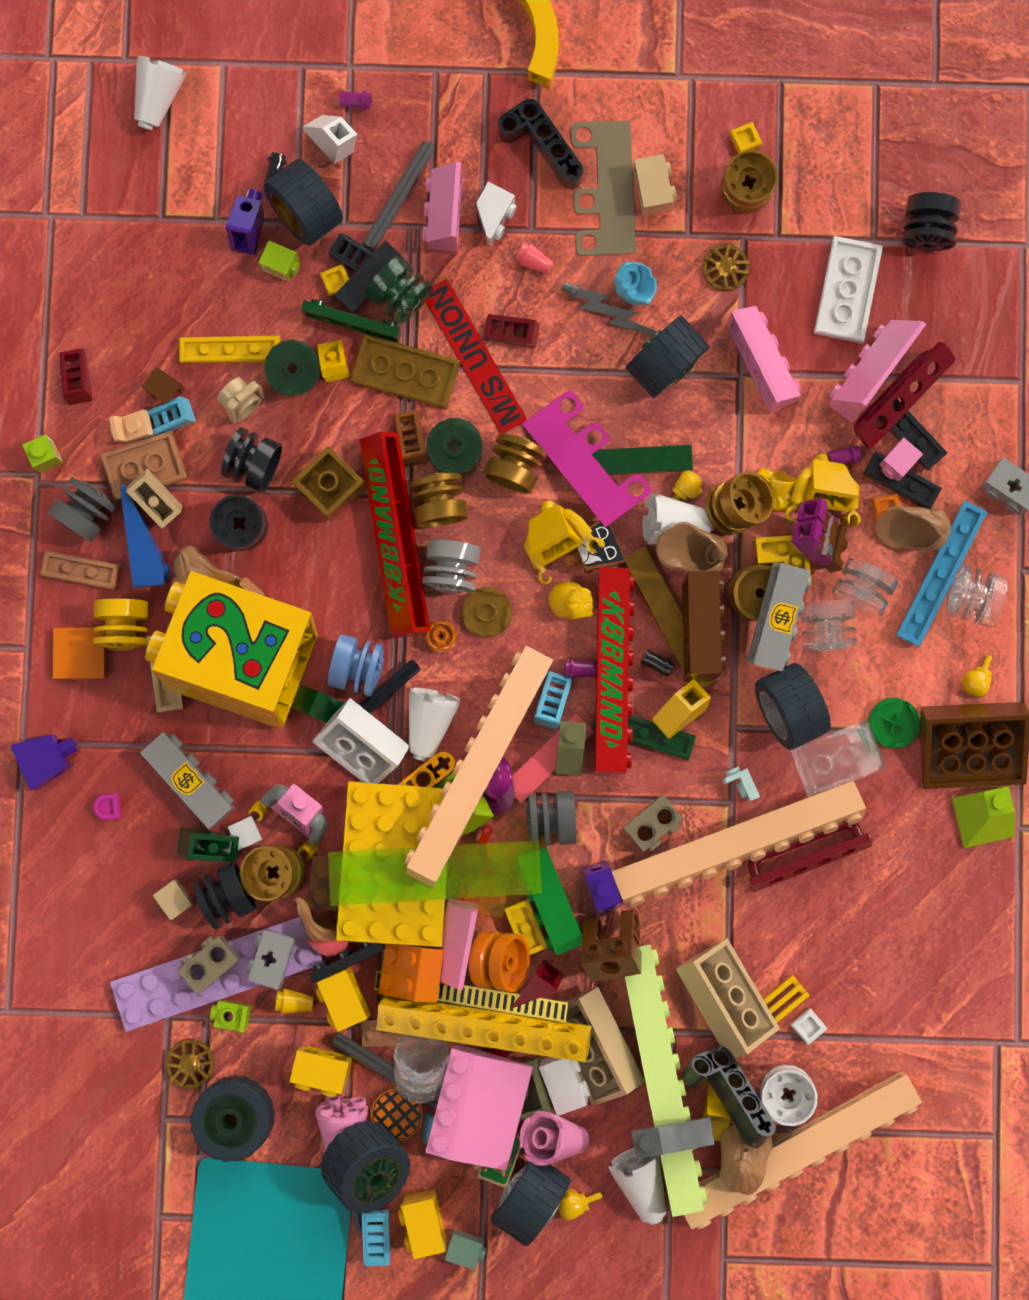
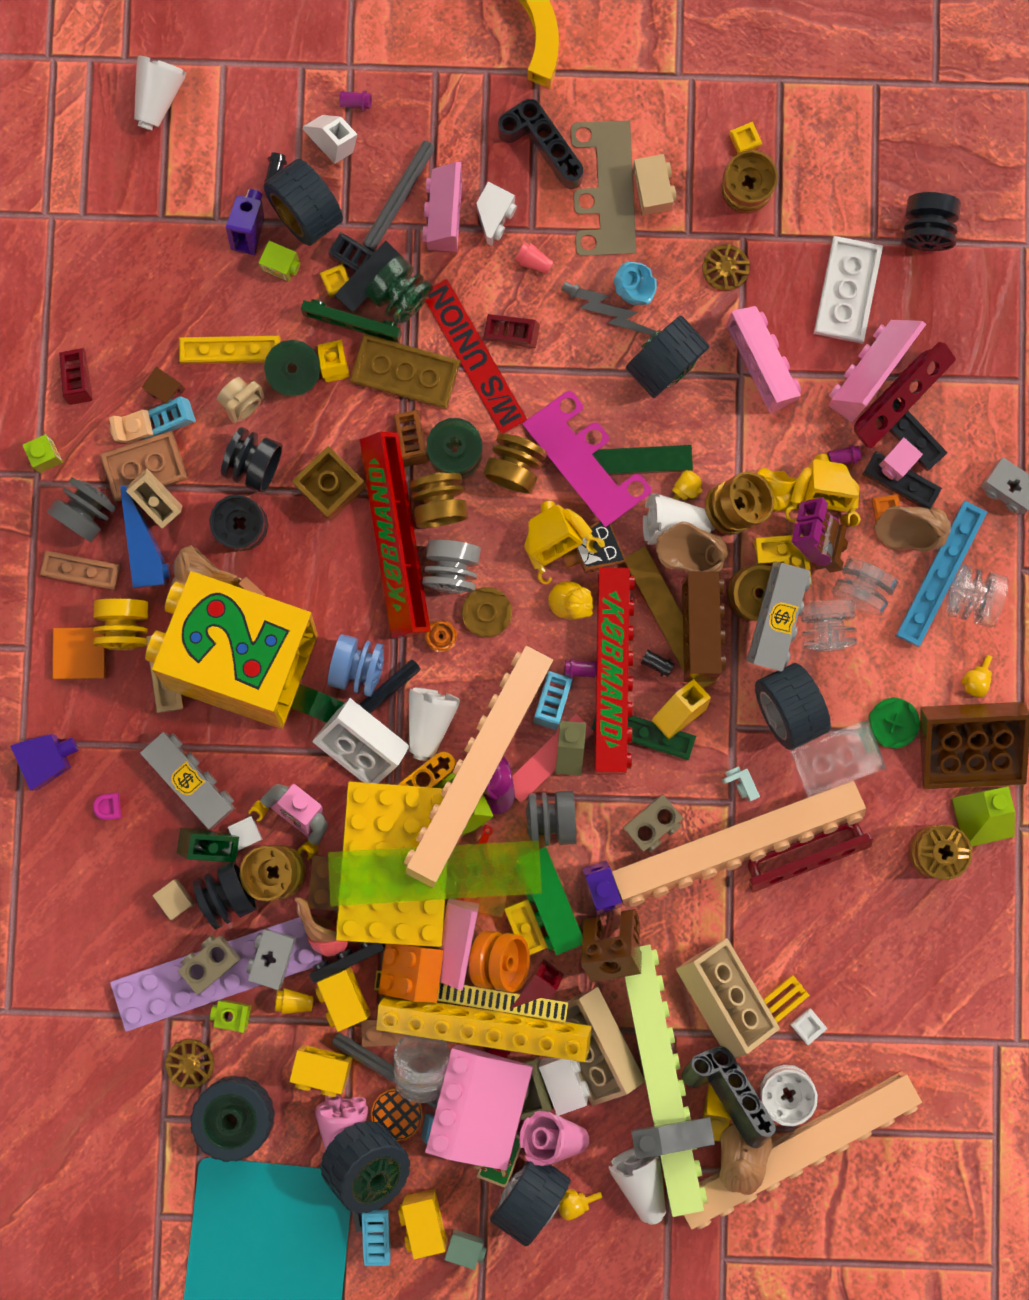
none -> pearl gold wheel [908,825,972,880]

